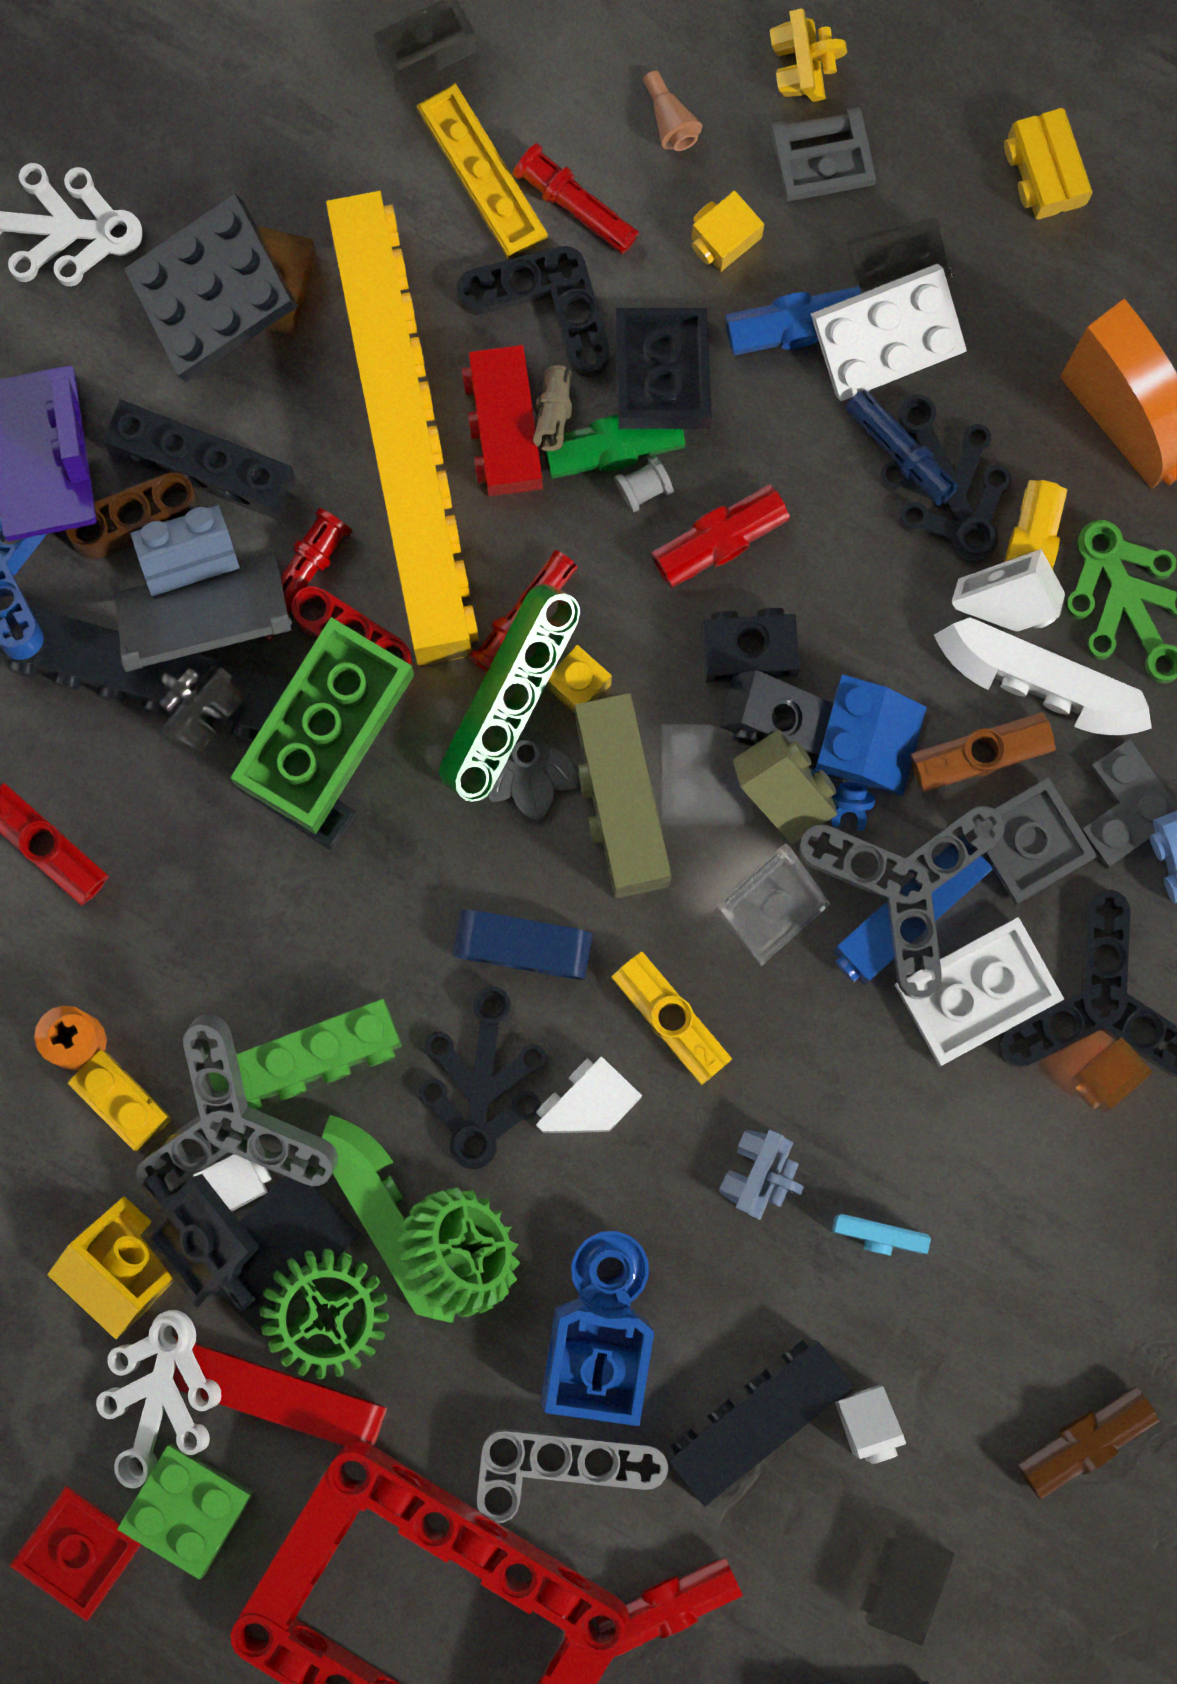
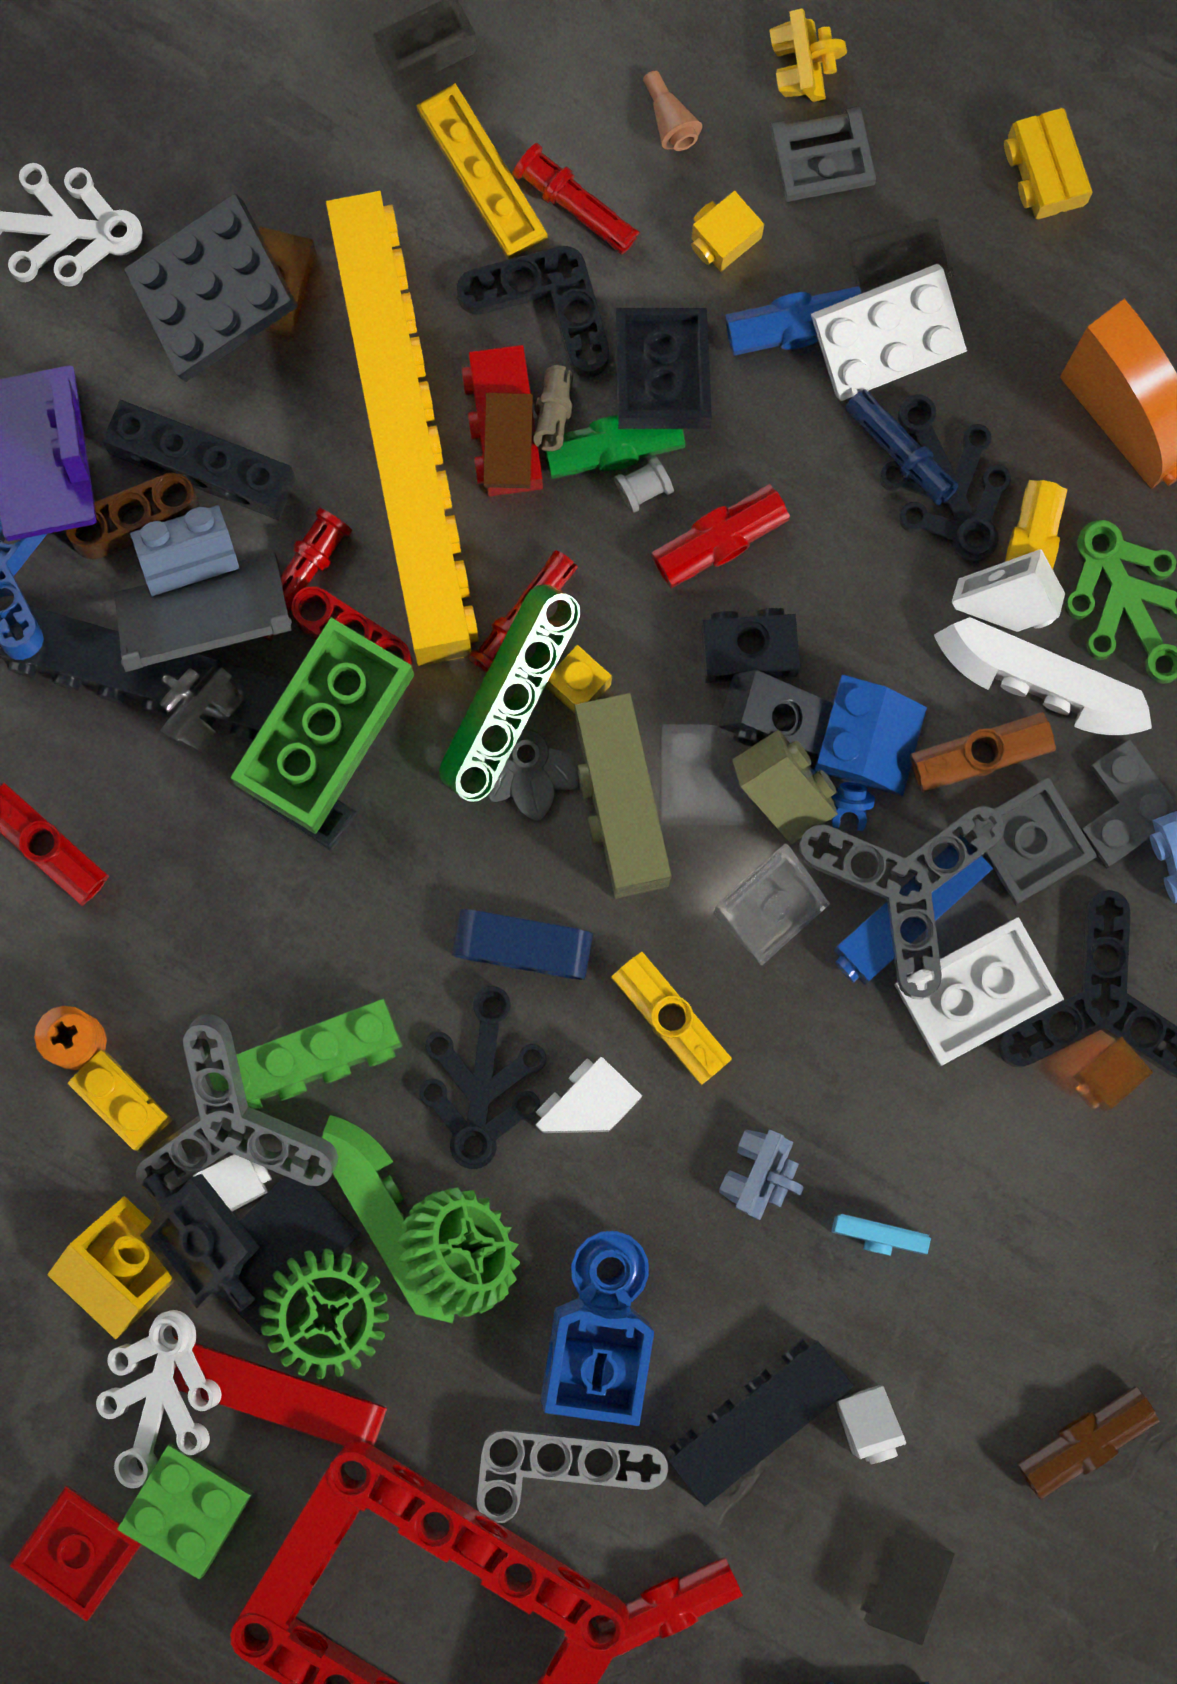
none -> reddish brown tile [484,393,533,489]

